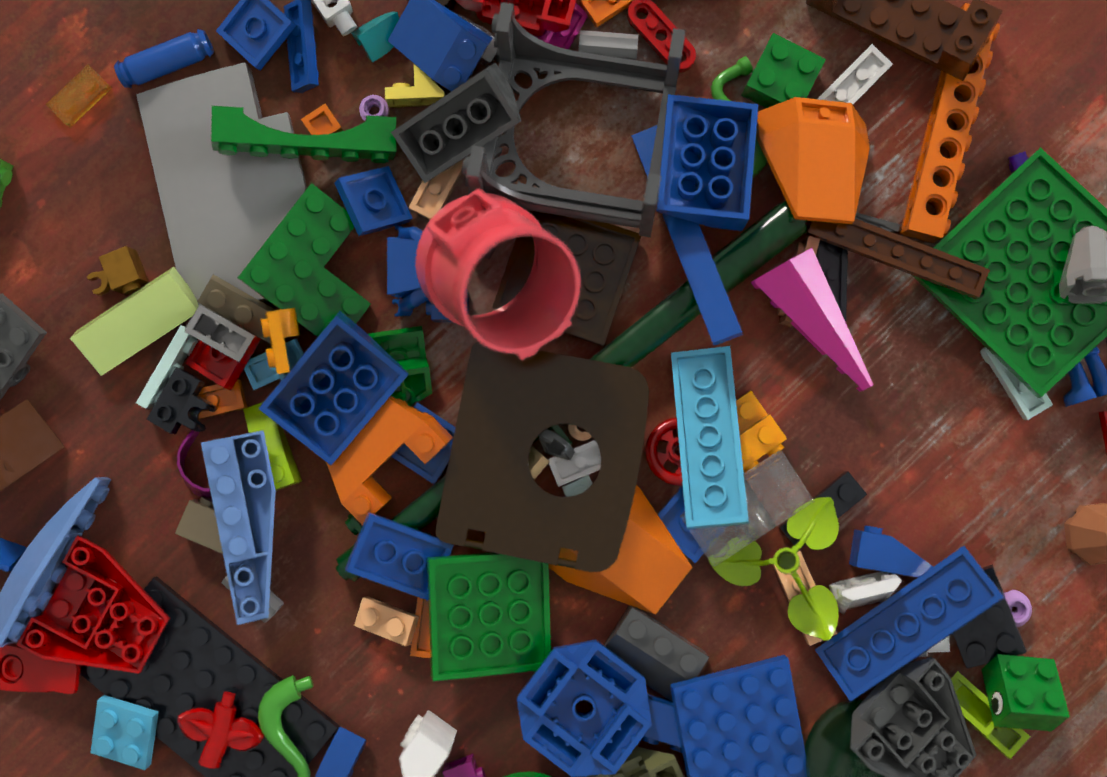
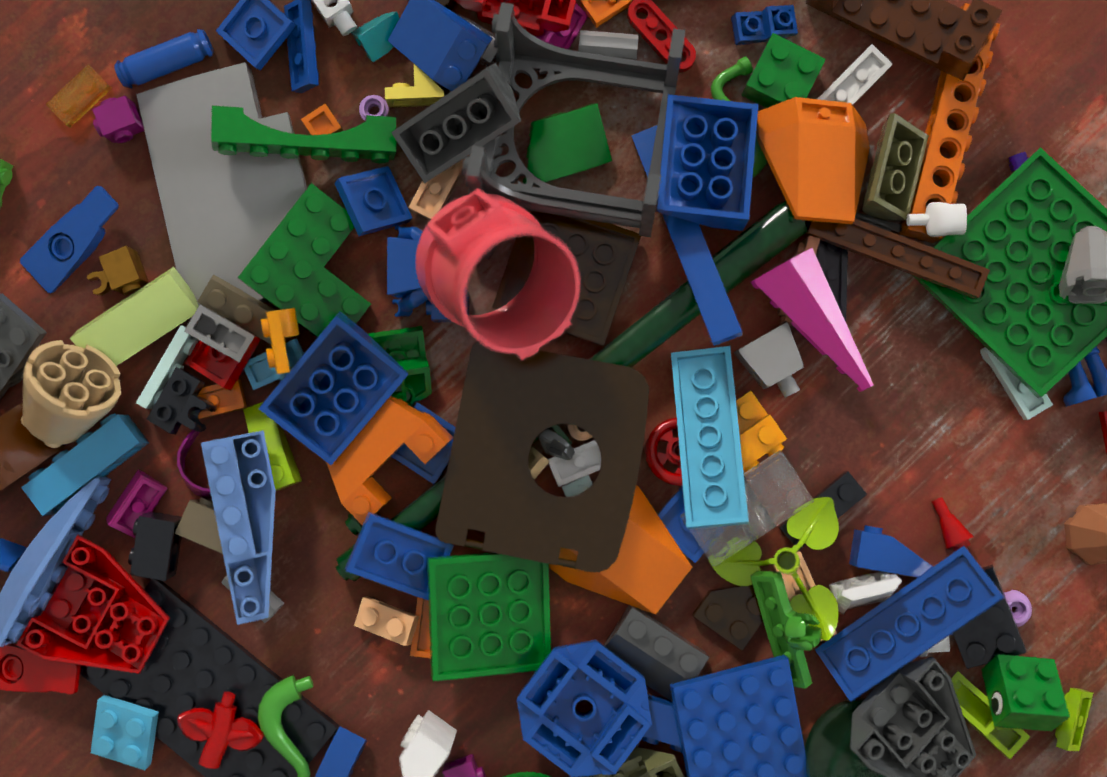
none -> blue piece [20,186,119,293]
none -> tan cone [21,340,121,448]
none -> dark azure brick [21,414,149,516]
none -> magenta brick [92,95,144,143]
none -> dark pink slope [106,470,168,538]
none -> black brick [128,511,182,581]
none -> green slope [523,103,612,184]
none -> dark brown plate [692,585,763,651]
none -> blue slope [731,5,798,45]
none -> light grey torso [734,322,804,398]
none -> bright green plate [750,571,822,689]
none -> olive slope [861,113,929,220]
none -> white piece [906,202,967,237]
none -> red cone [931,497,974,552]
none -> lime plate [1055,688,1093,751]

